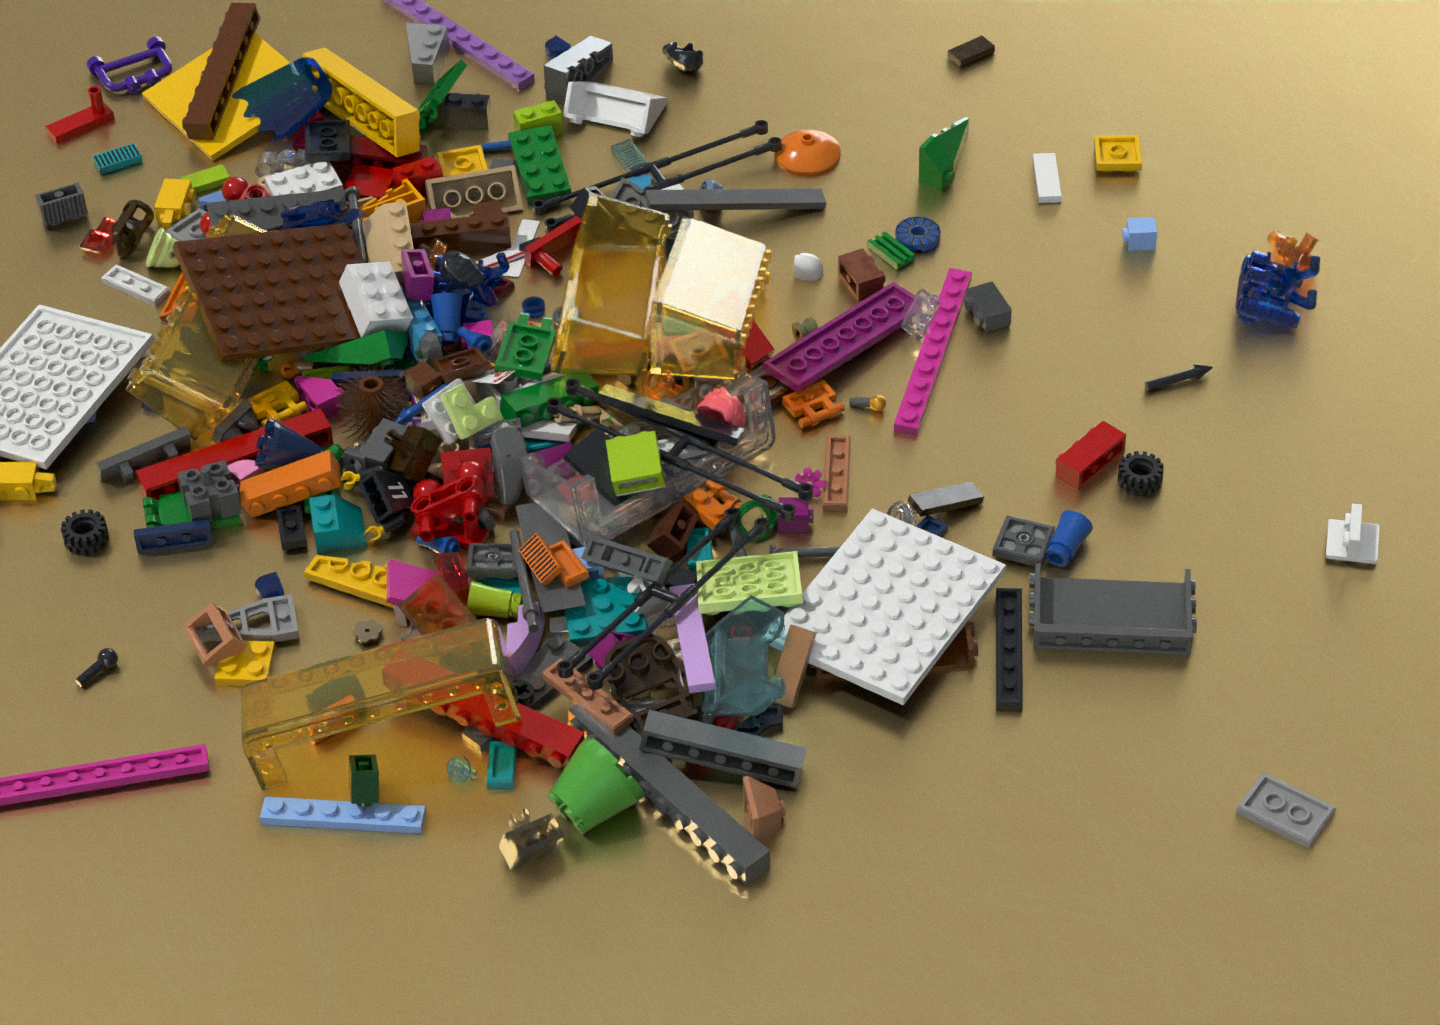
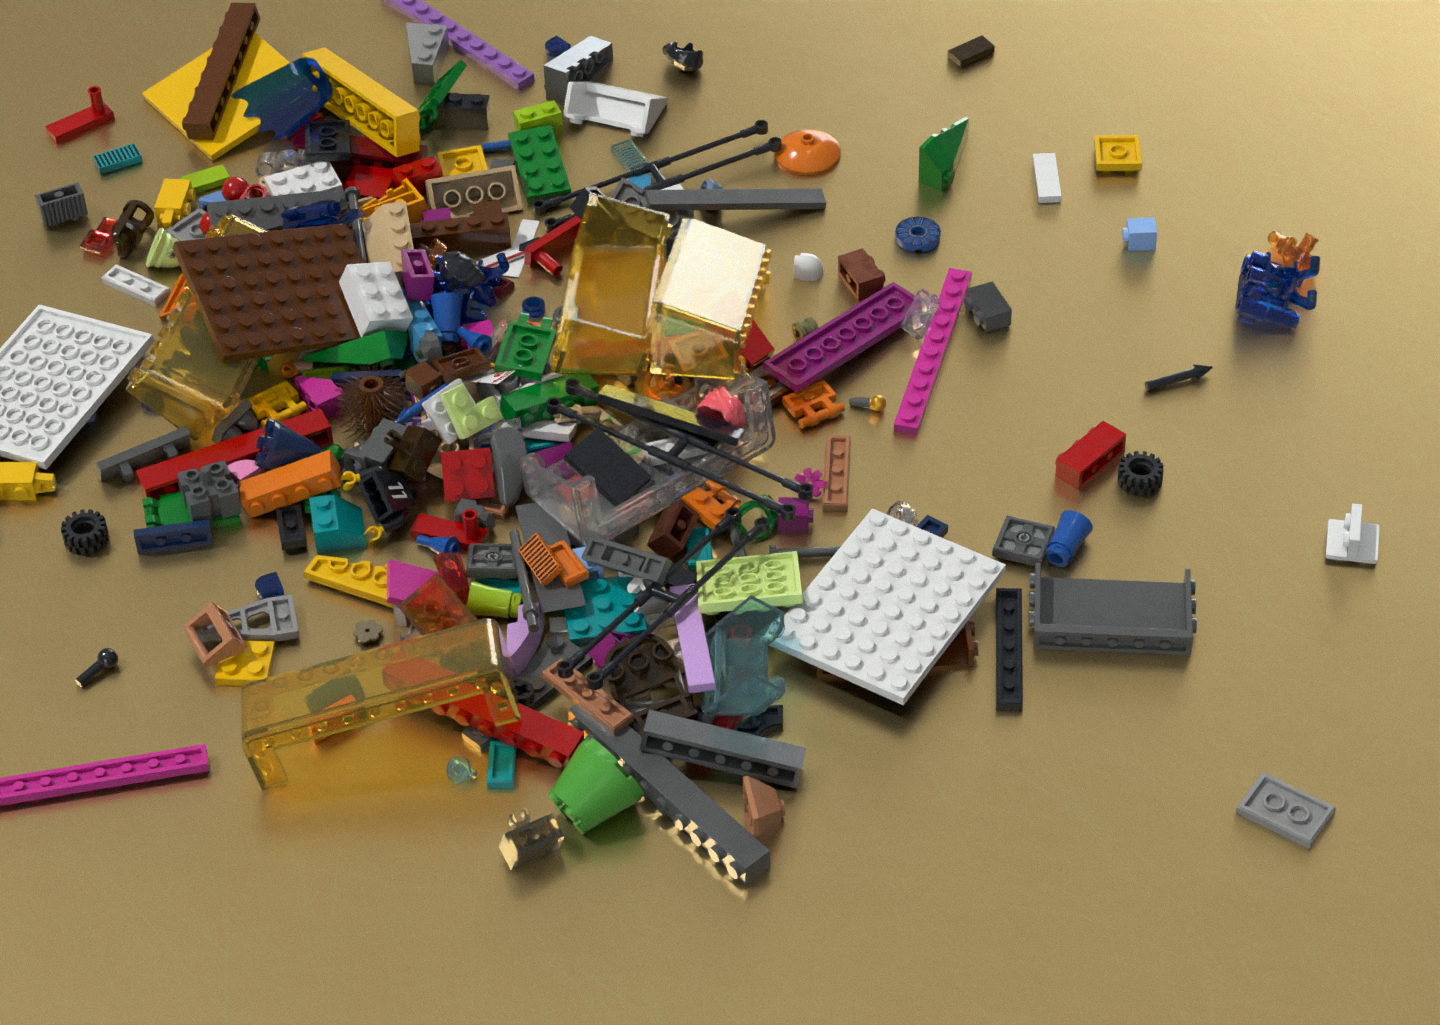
dark purple bar [86,36,173,94] -> none
light blue plate [260,797,426,834] -> none
dark green brick [349,755,379,807] -> none
red piece [411,461,488,543] -> none
lime piece [606,431,666,497] -> none
medium nougat tile [768,624,817,708] -> none
green tile [867,231,915,270] -> none
tile [907,481,984,517] -> none

